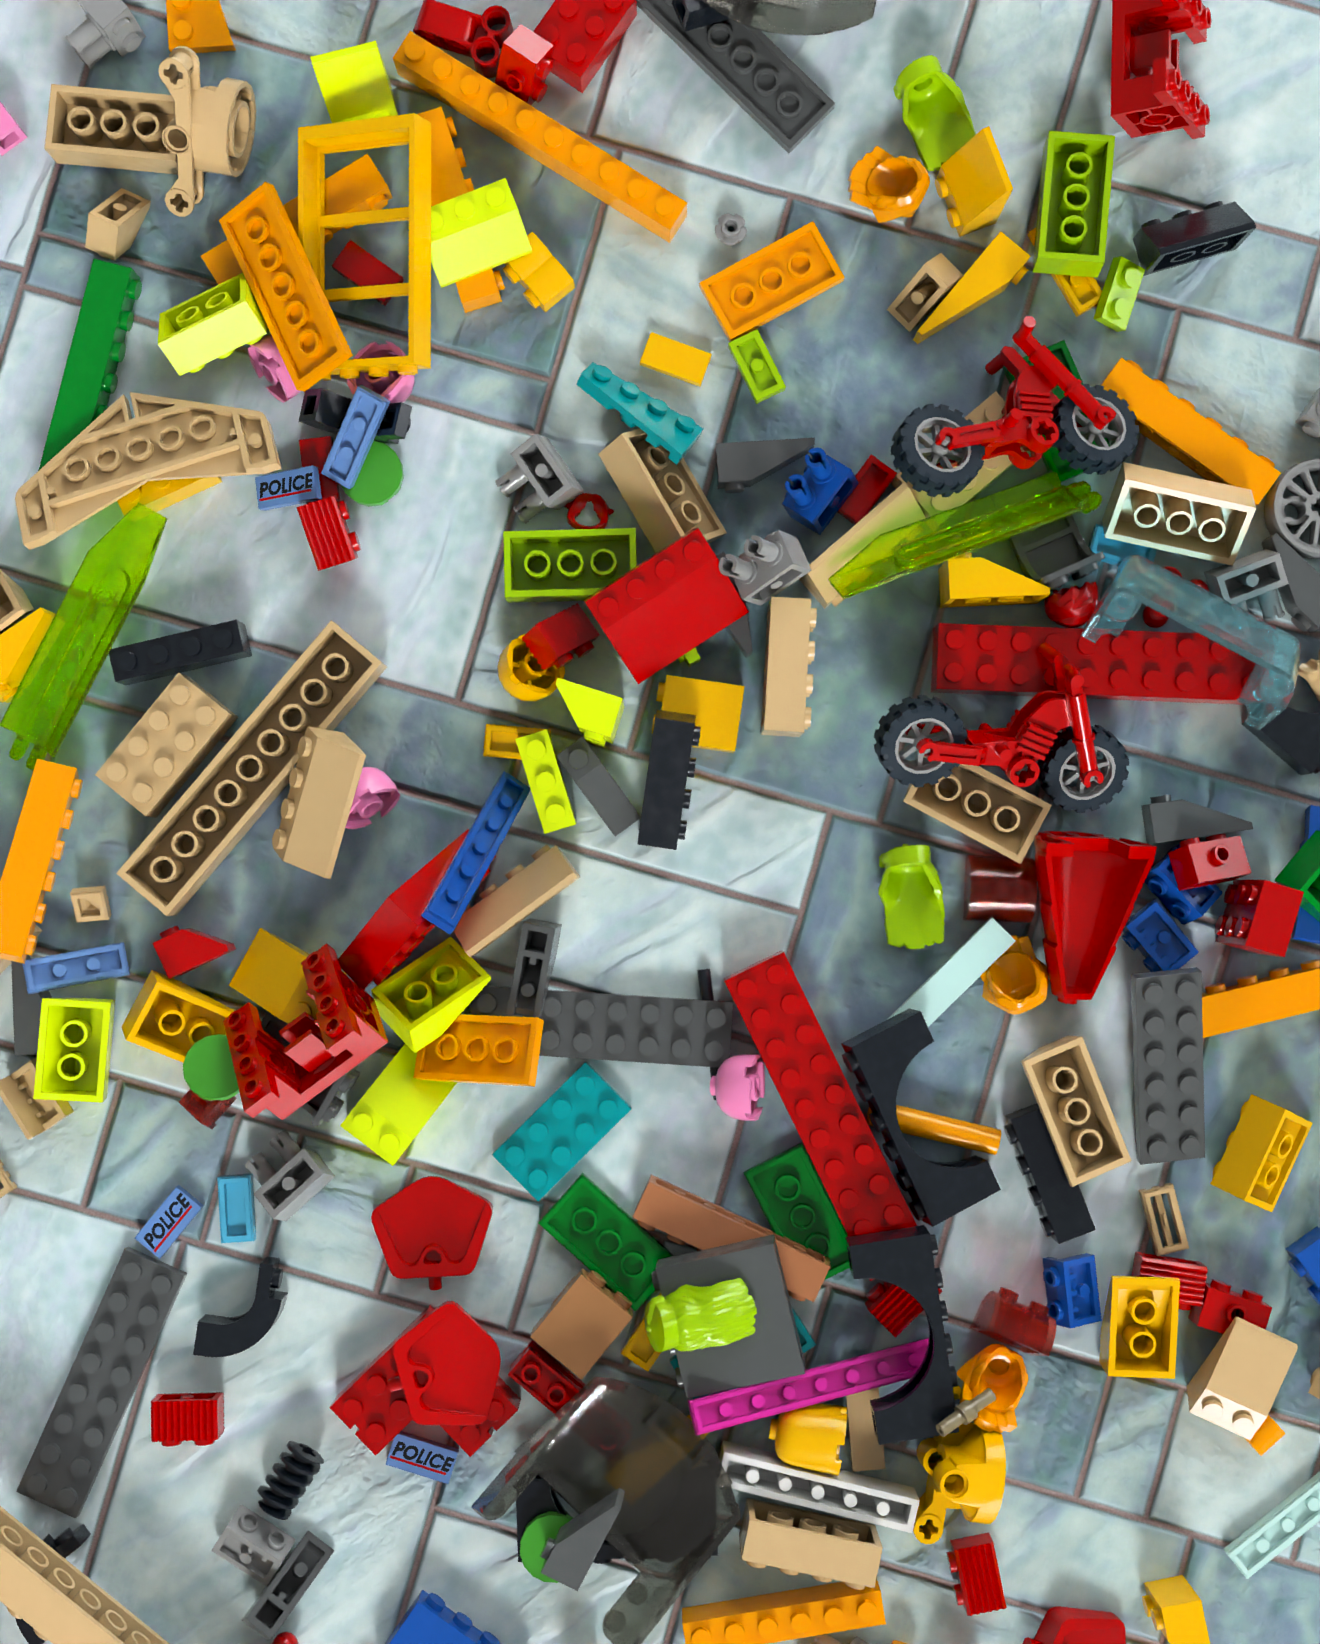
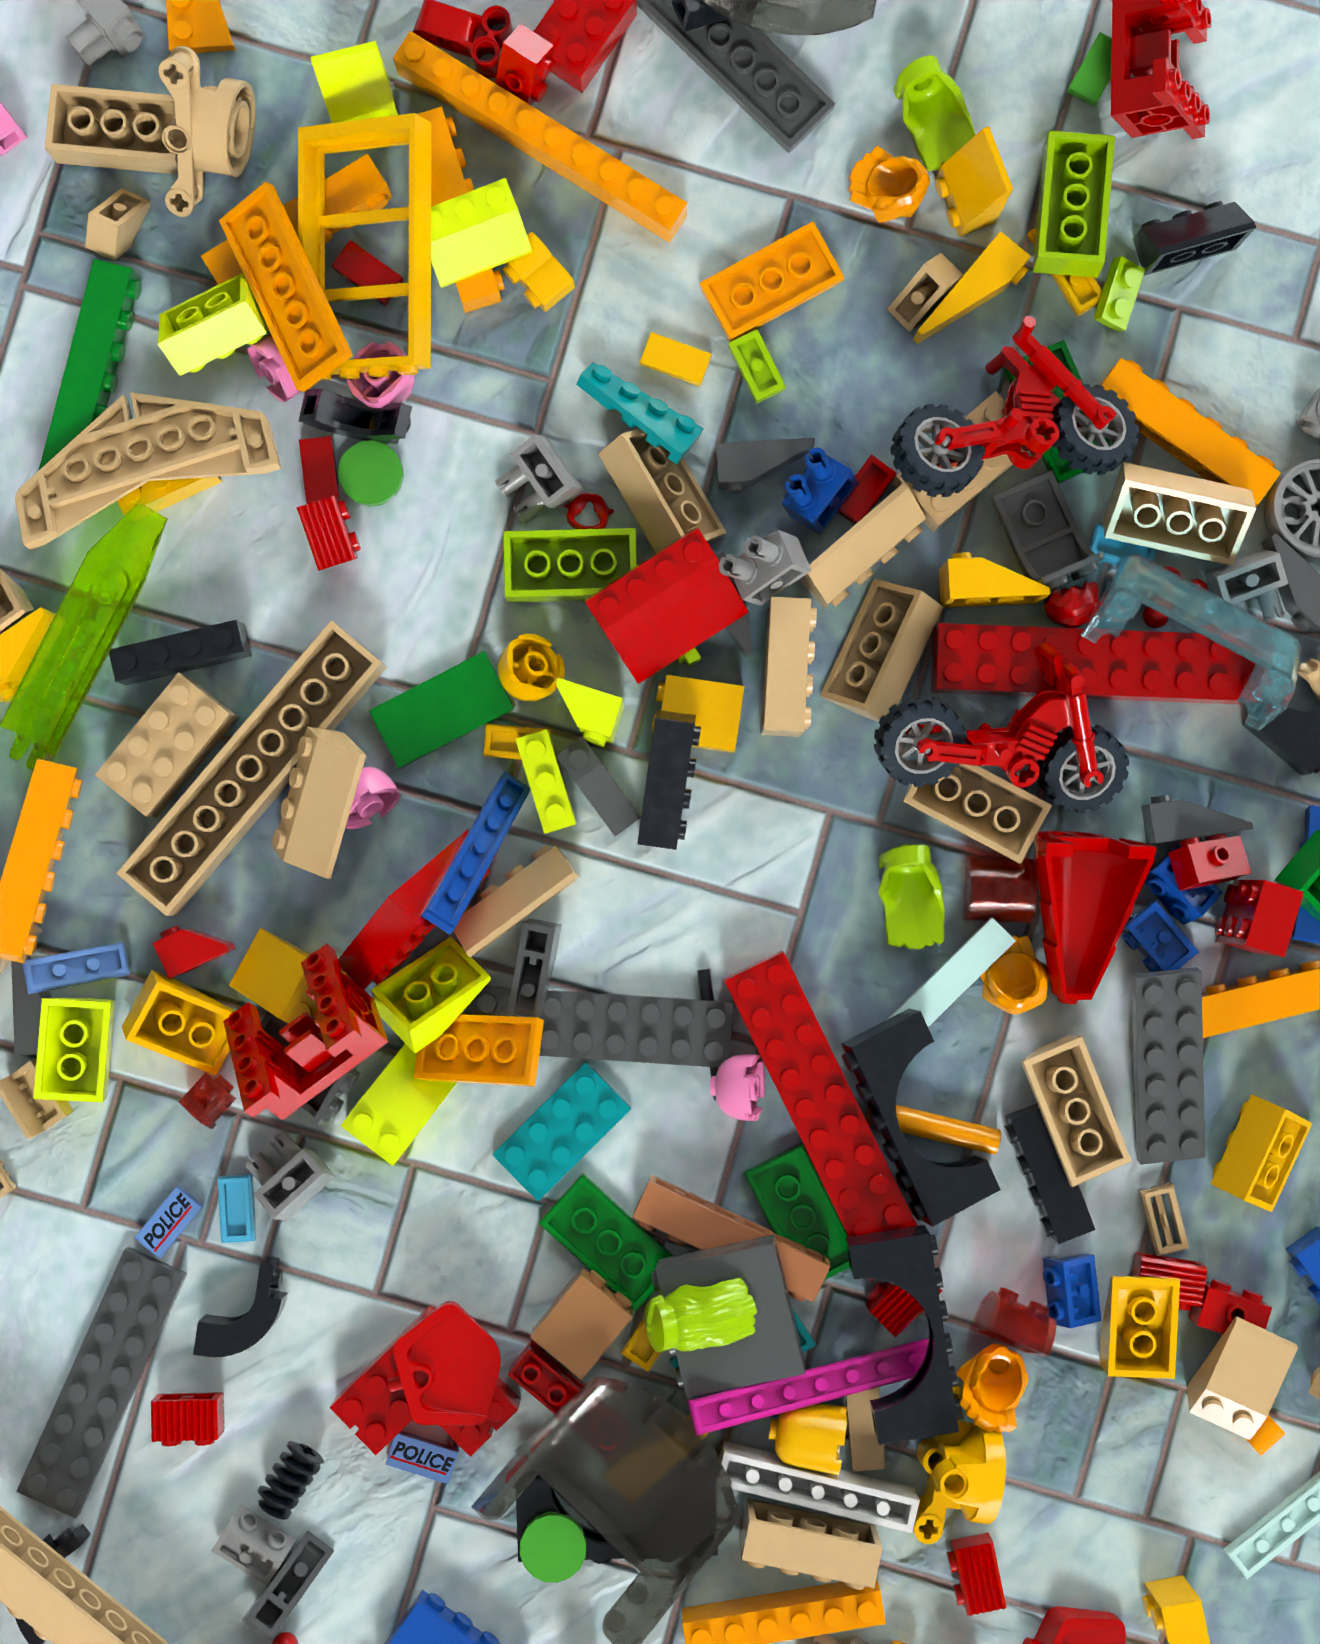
tan tile [70,886,112,922] -> none
bright green tile [183,1034,240,1101] -> none
medium blue tile [255,465,322,511] -> none
medium blue tile [321,385,390,489] -> none
red animal [371,1176,493,1290] -> none
red brick [522,603,600,670] -> none
dark grey slope [540,1488,625,1591] -> none
light grey plate [715,213,747,245] -> none
clear neon green hinge [828,471,1103,599] -> none
dark tan bar [936,1388,996,1437] -> none
none -> green tile [369,651,515,769]
none -> tan slope [820,579,943,722]
none -> bright green tile [1067,32,1112,107]

